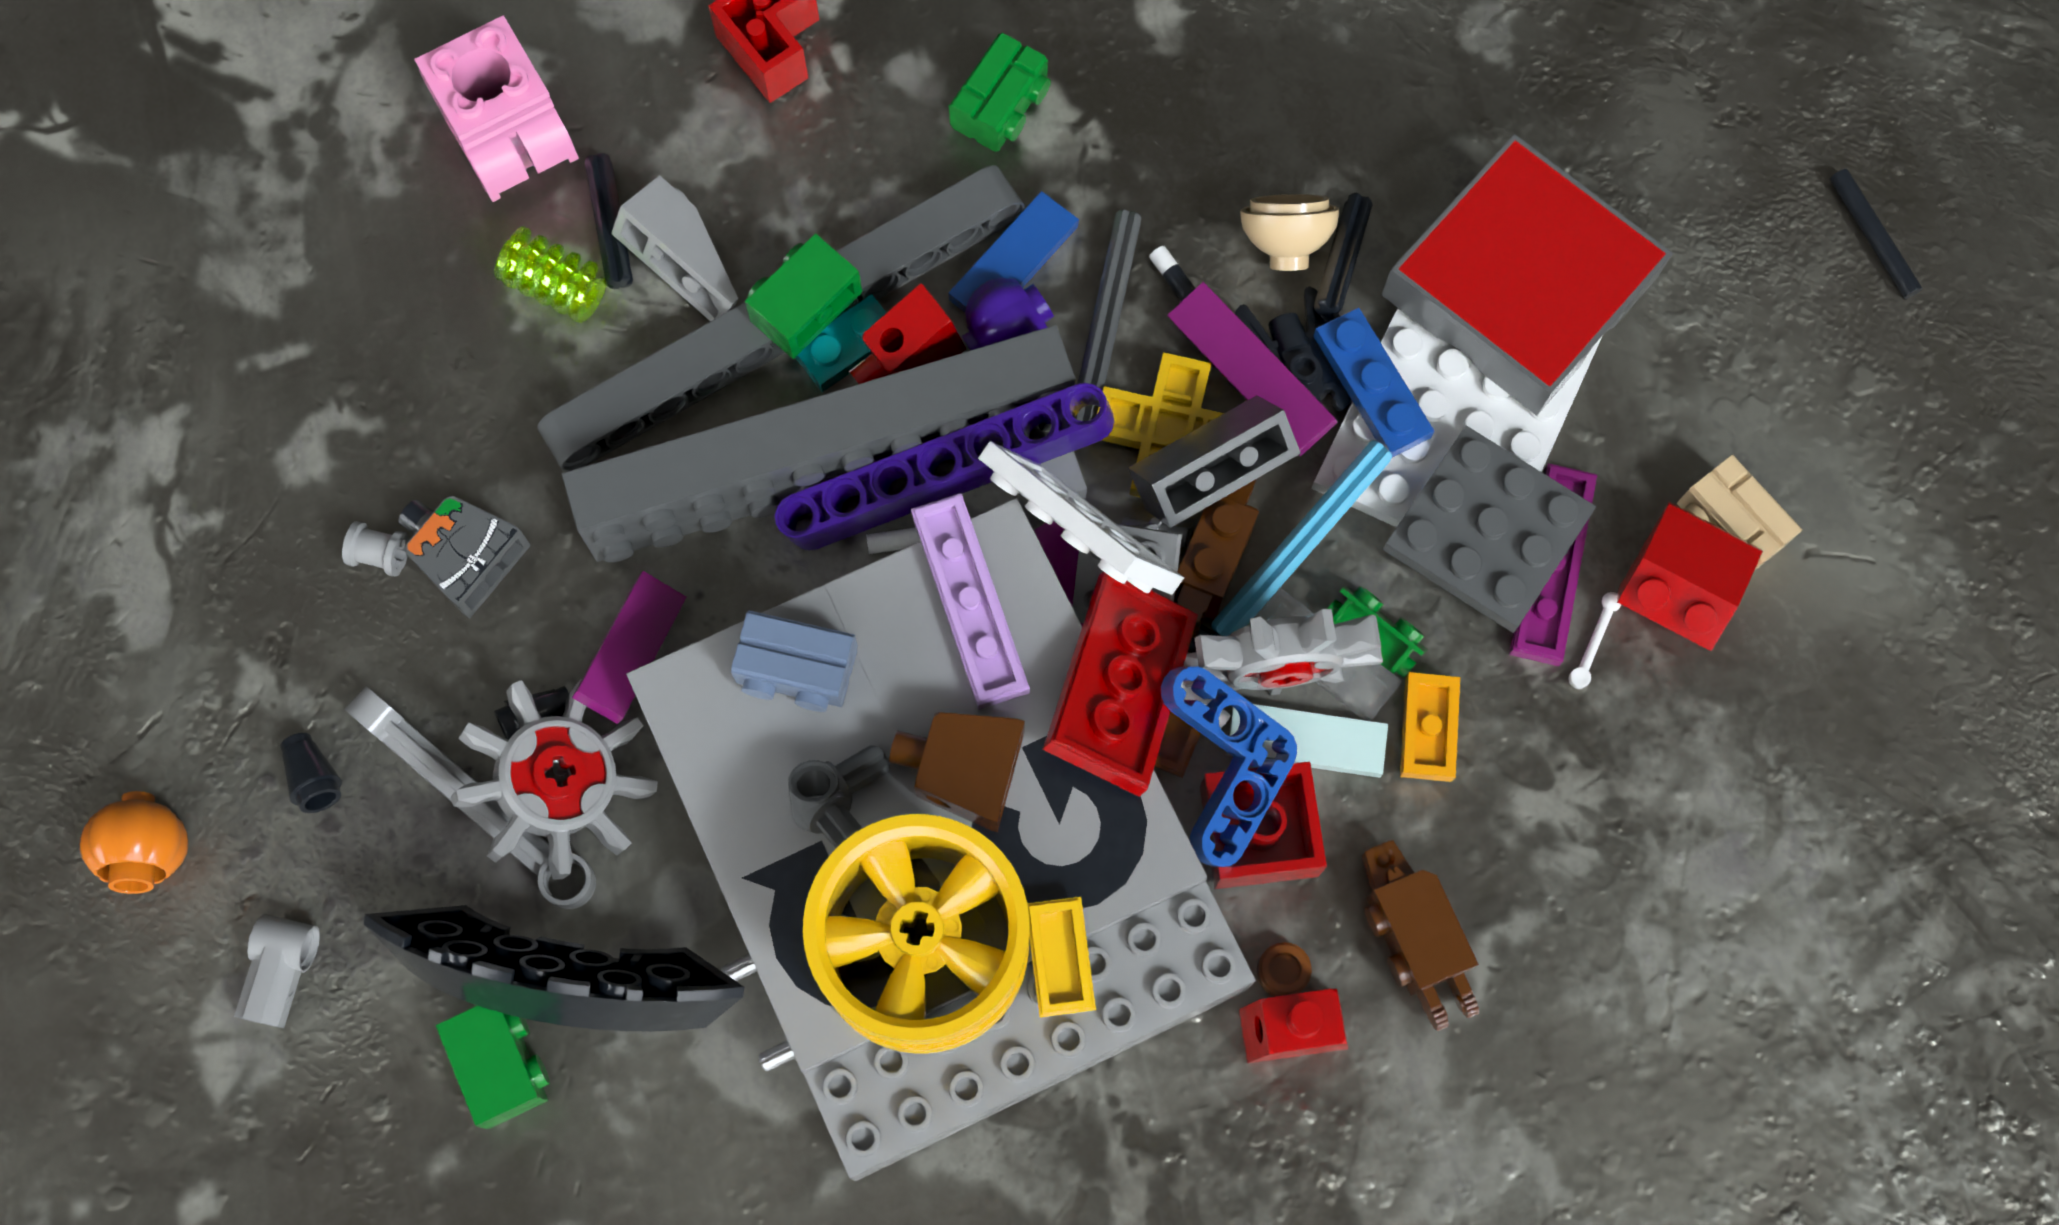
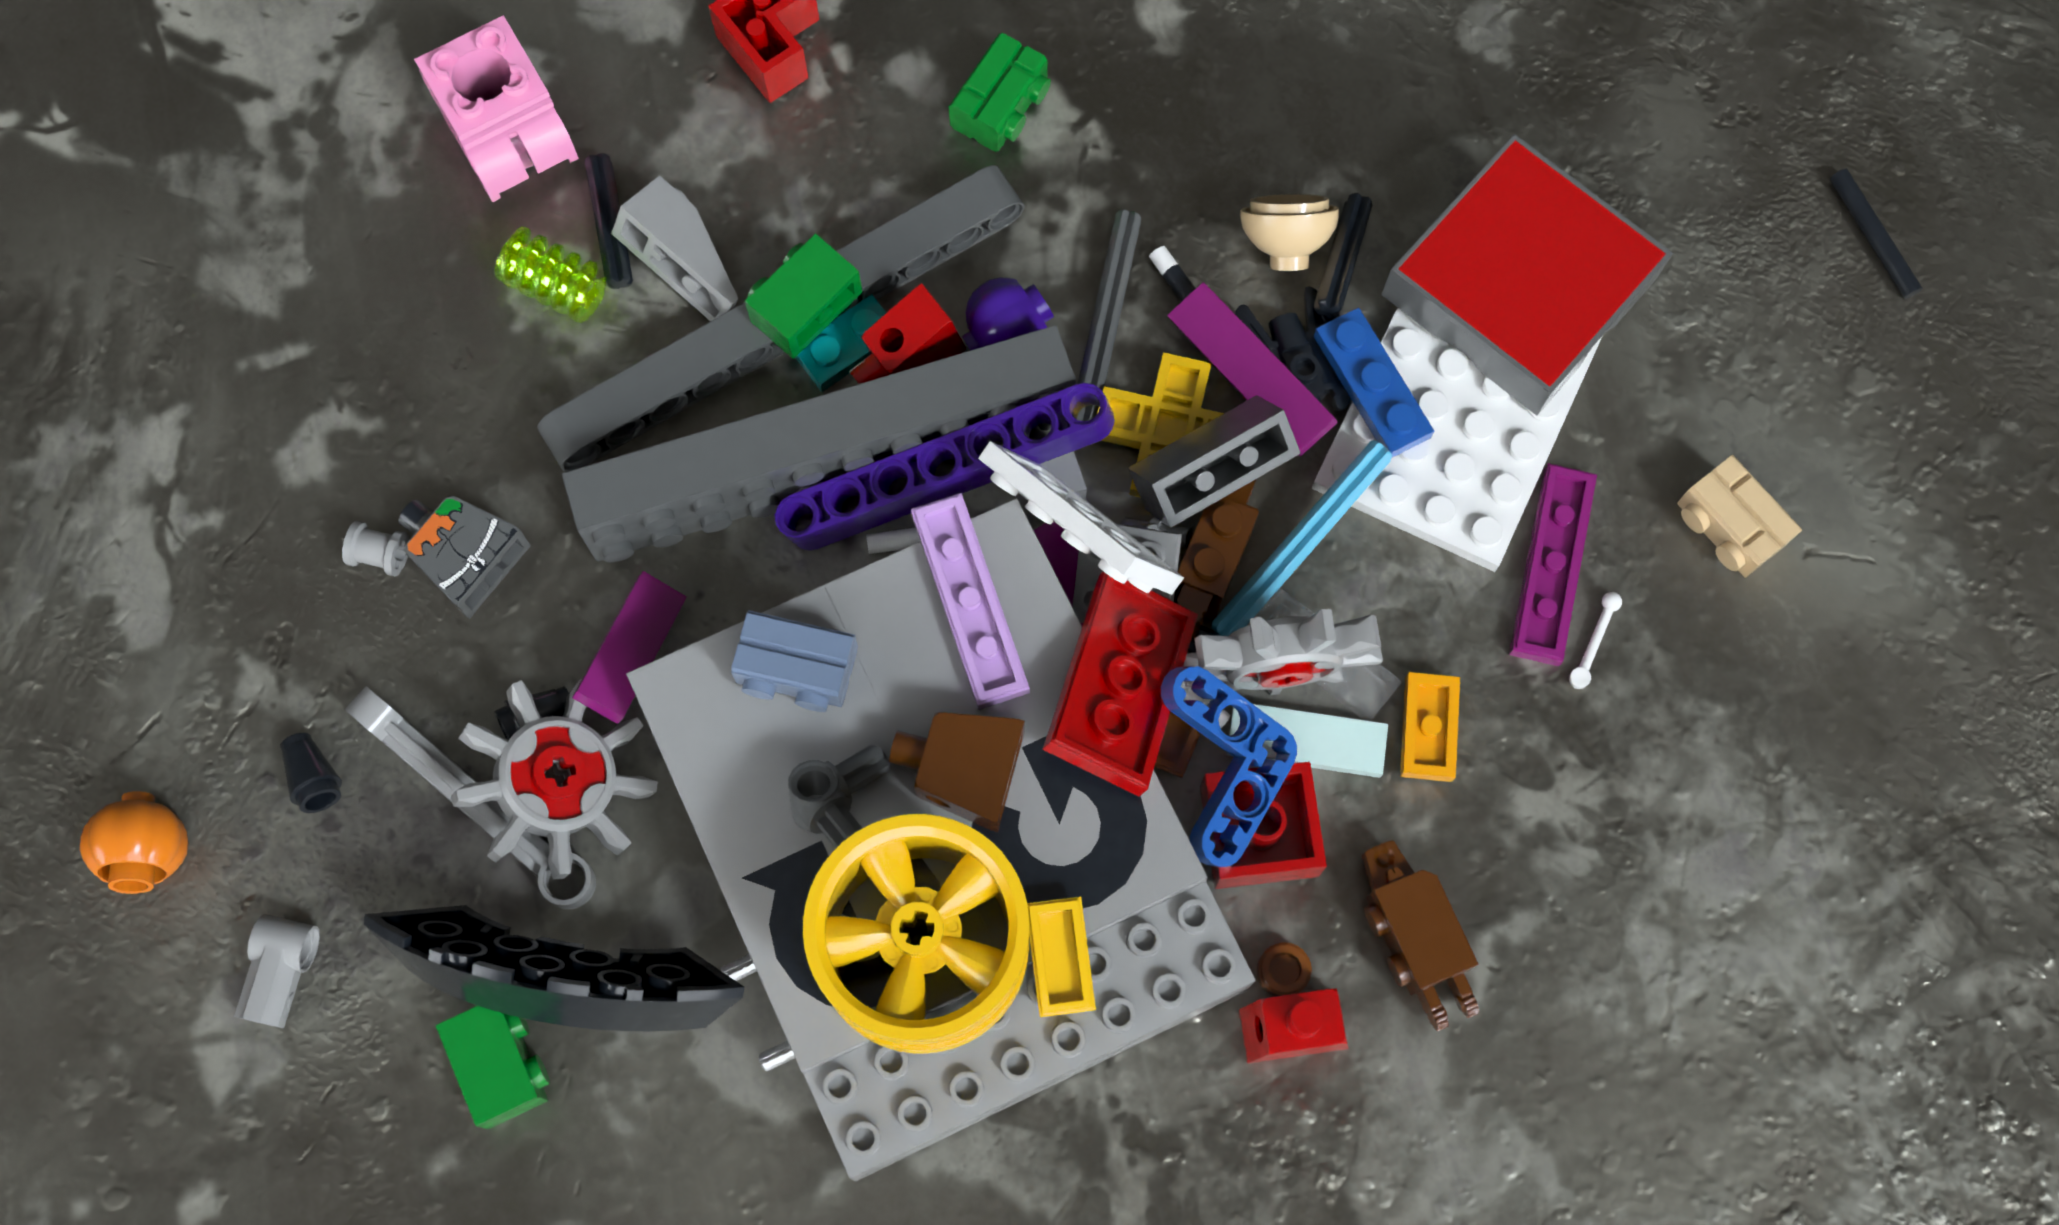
blue tile [948,191,1079,312] -> none
green hinge [1327,585,1428,678] -> none
dark grey plate [1383,425,1597,633] -> none
red slope [1617,502,1763,651] -> none

